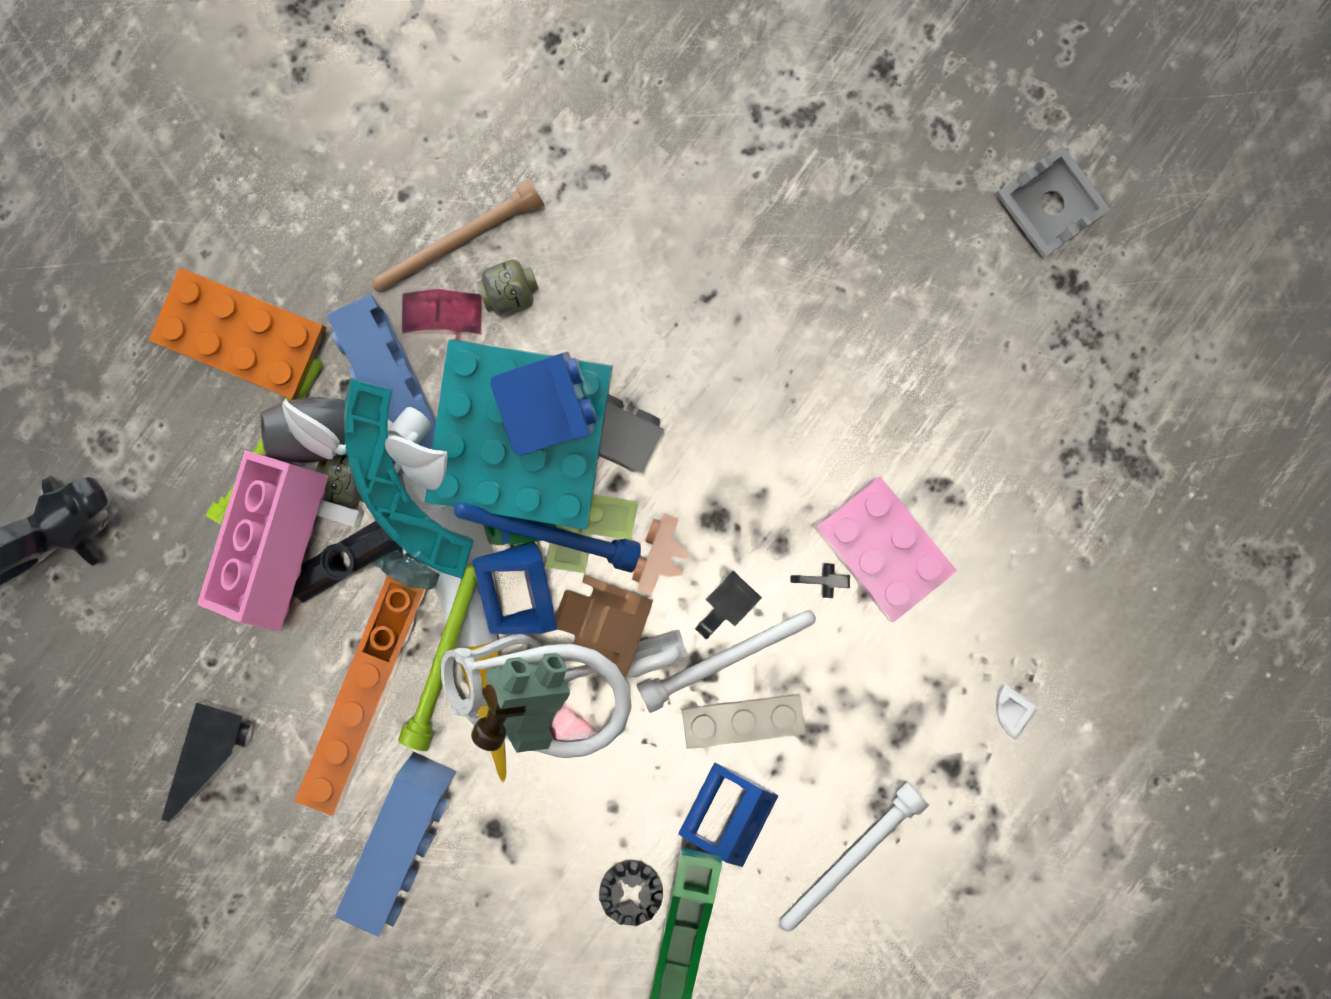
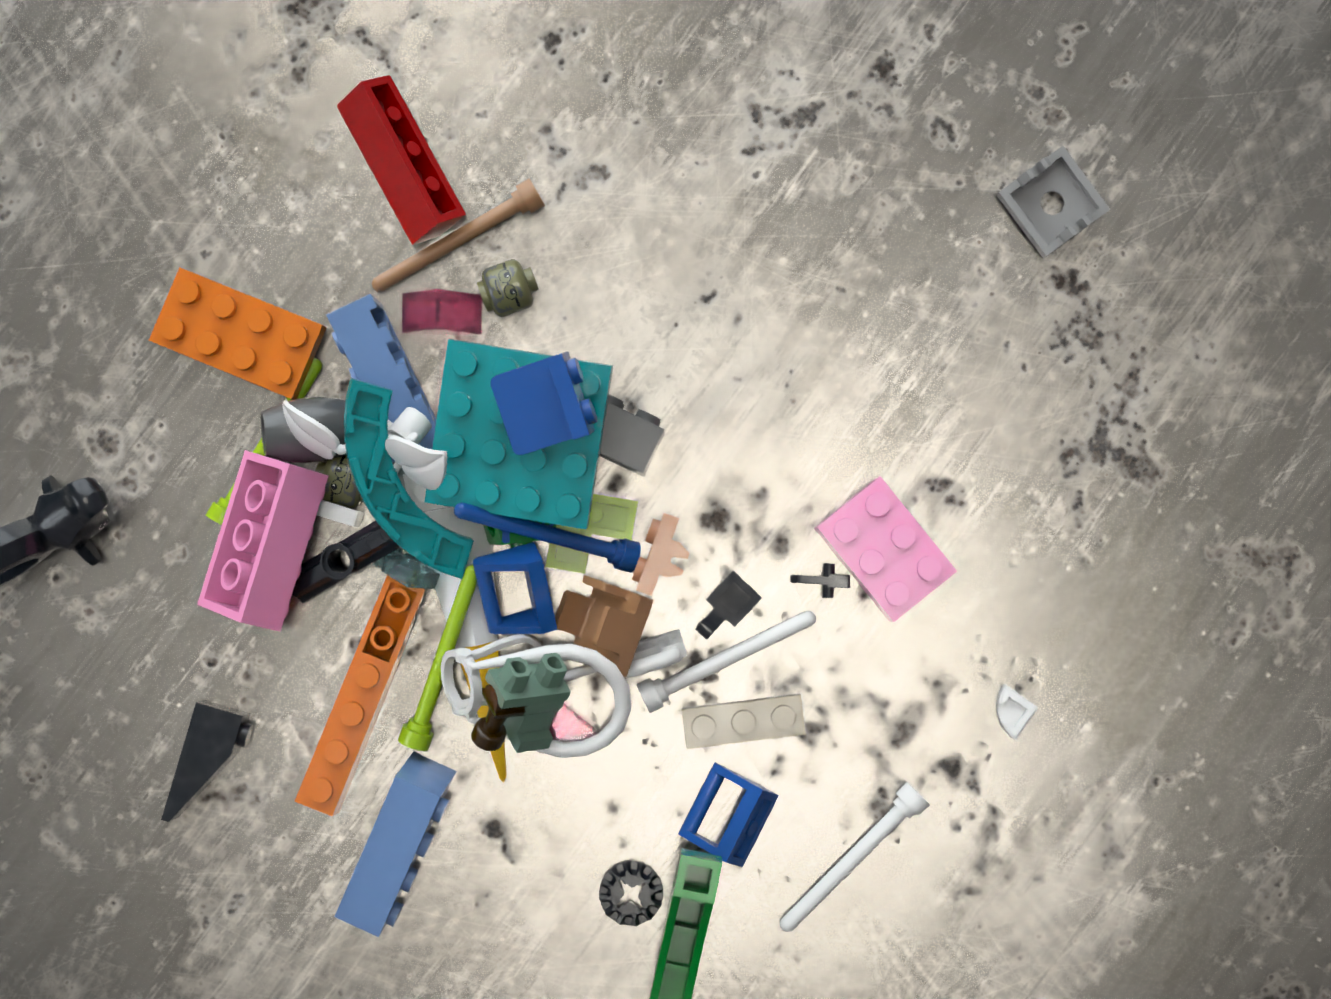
none -> red brick [336,75,466,245]

